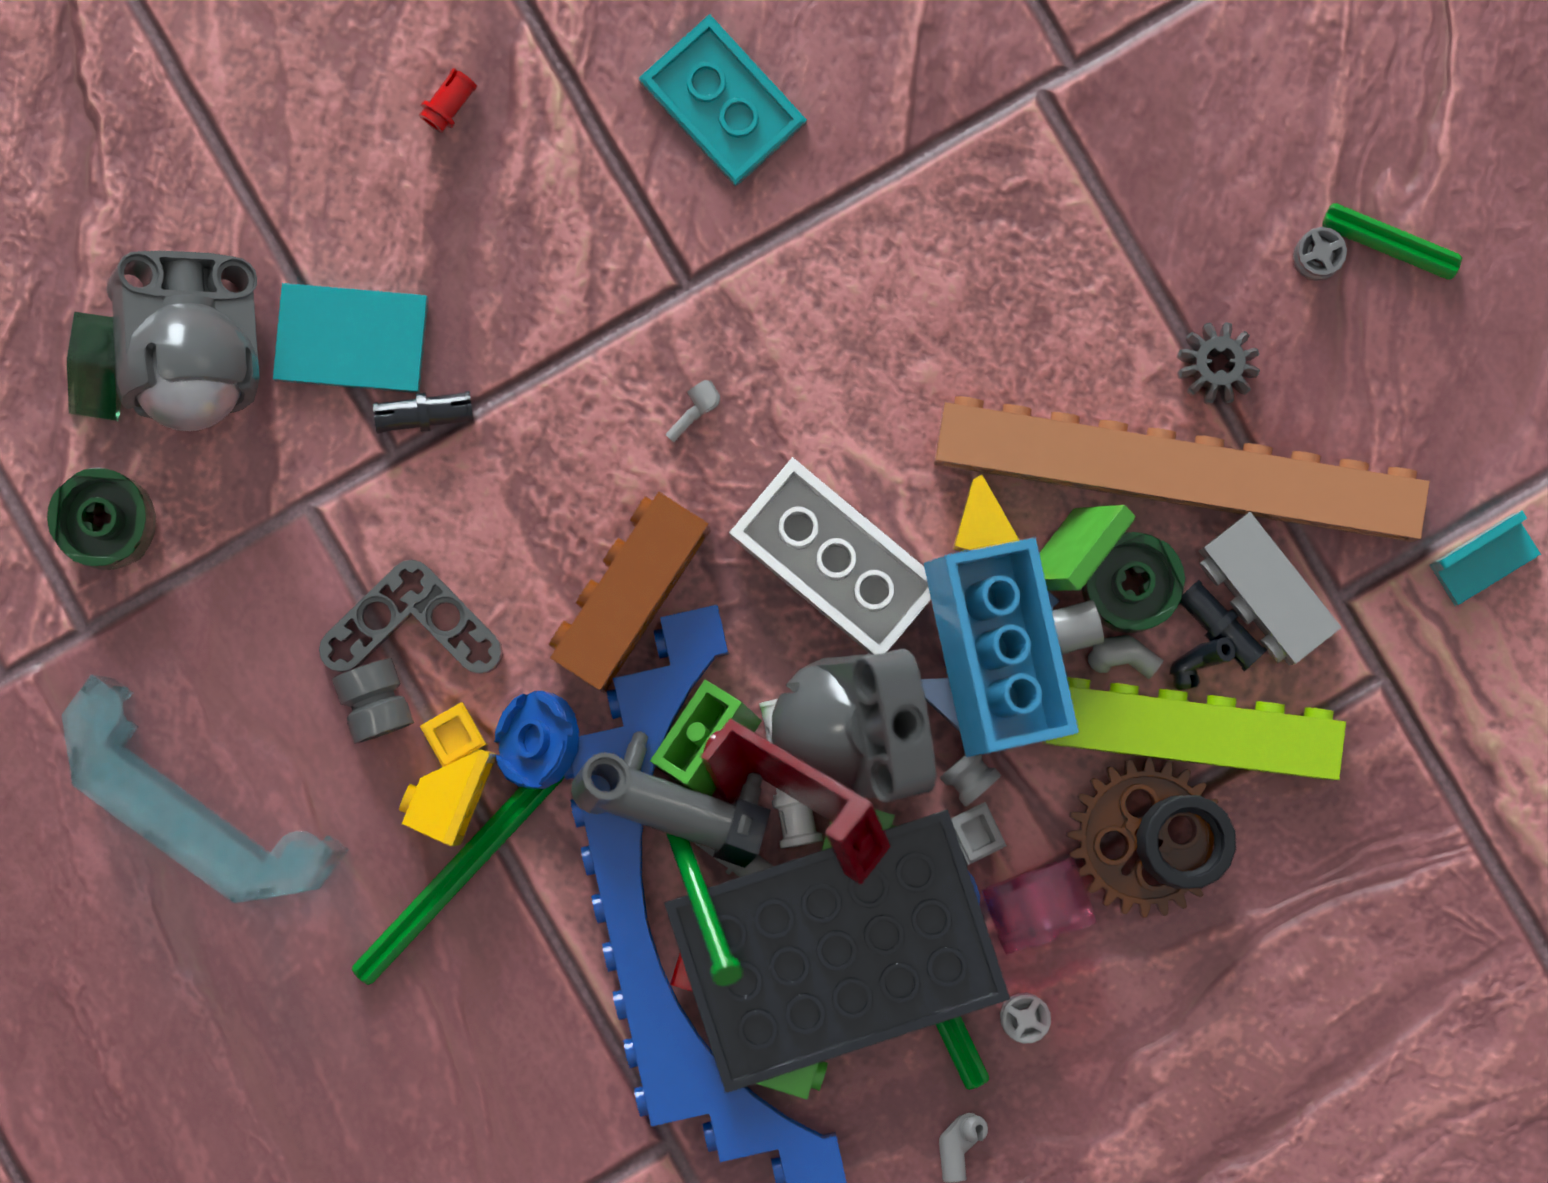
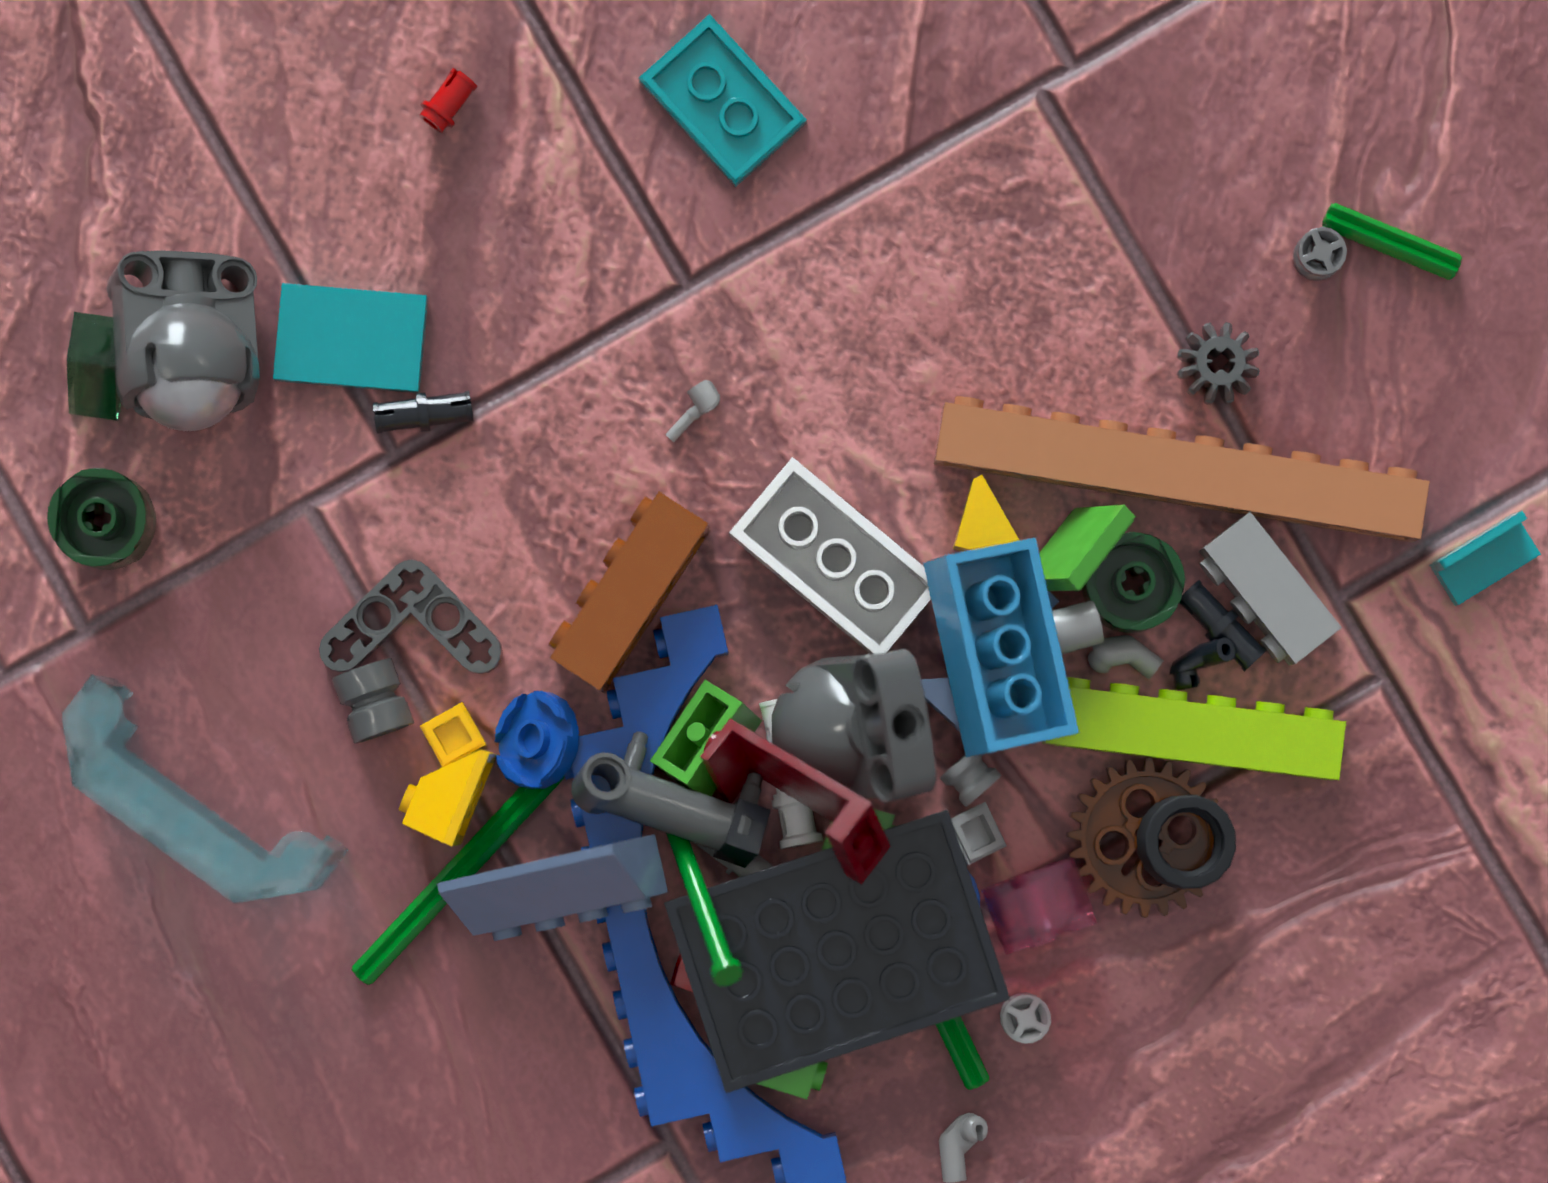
none -> sand blue slope [437,834,668,941]

